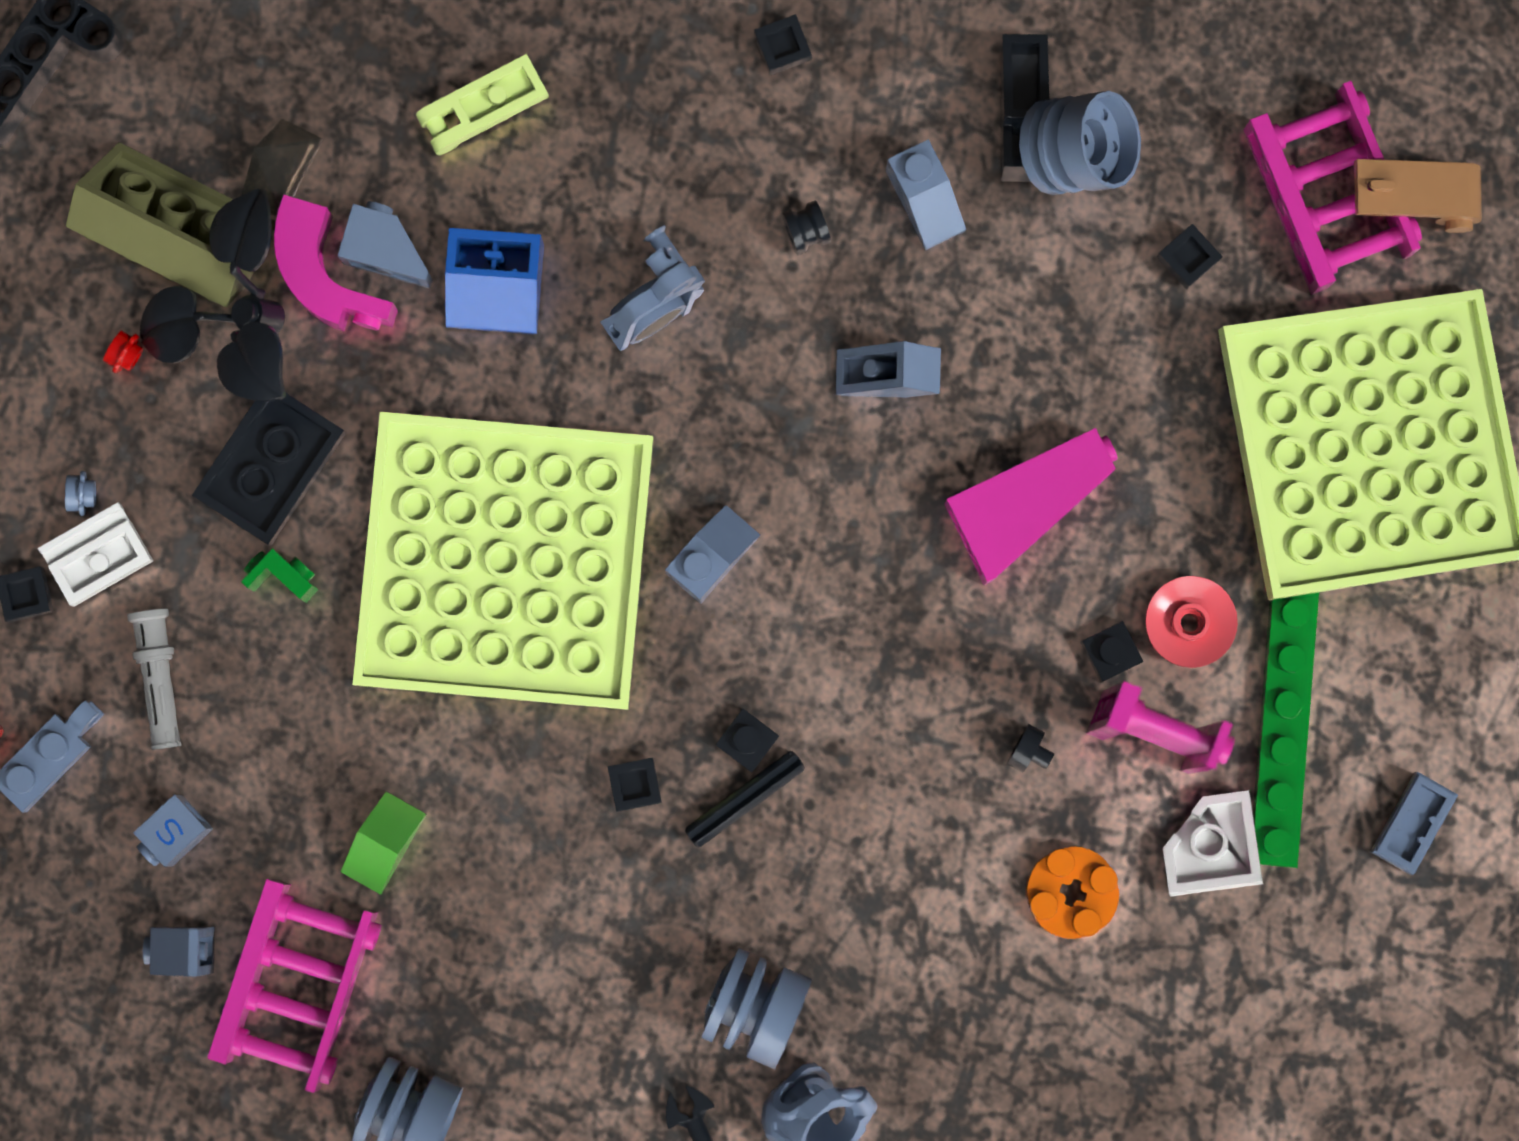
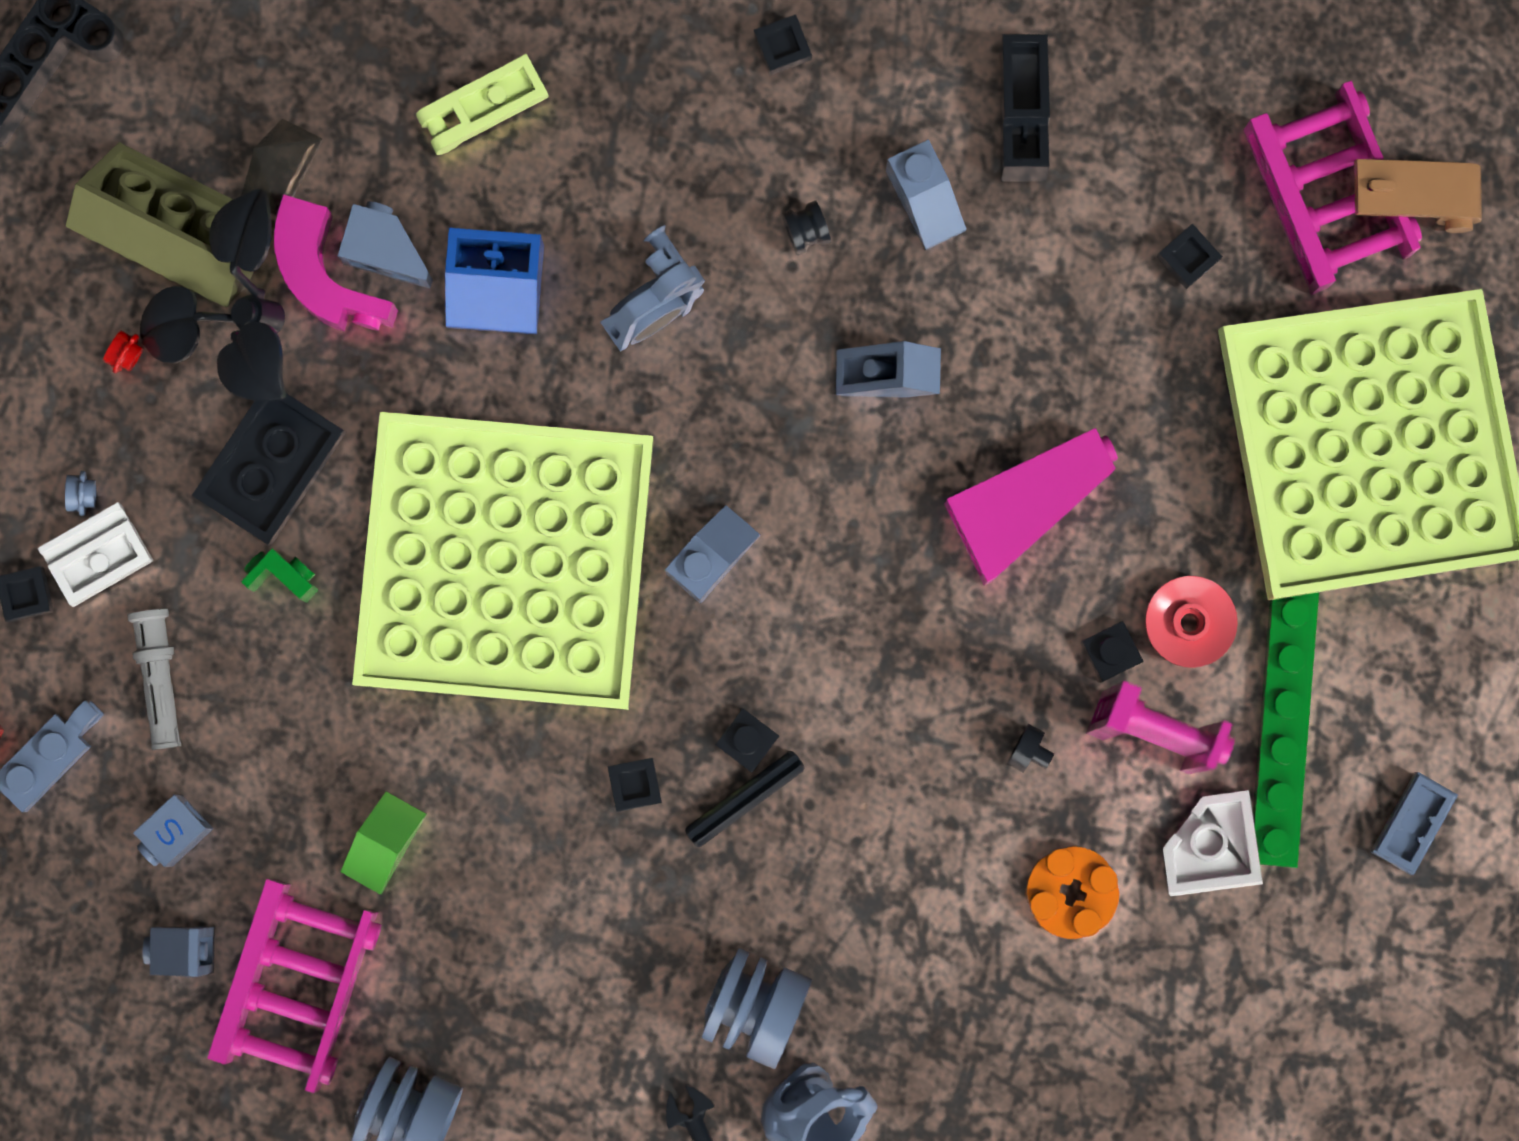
sand blue wheel [1019,91,1141,195] -> none

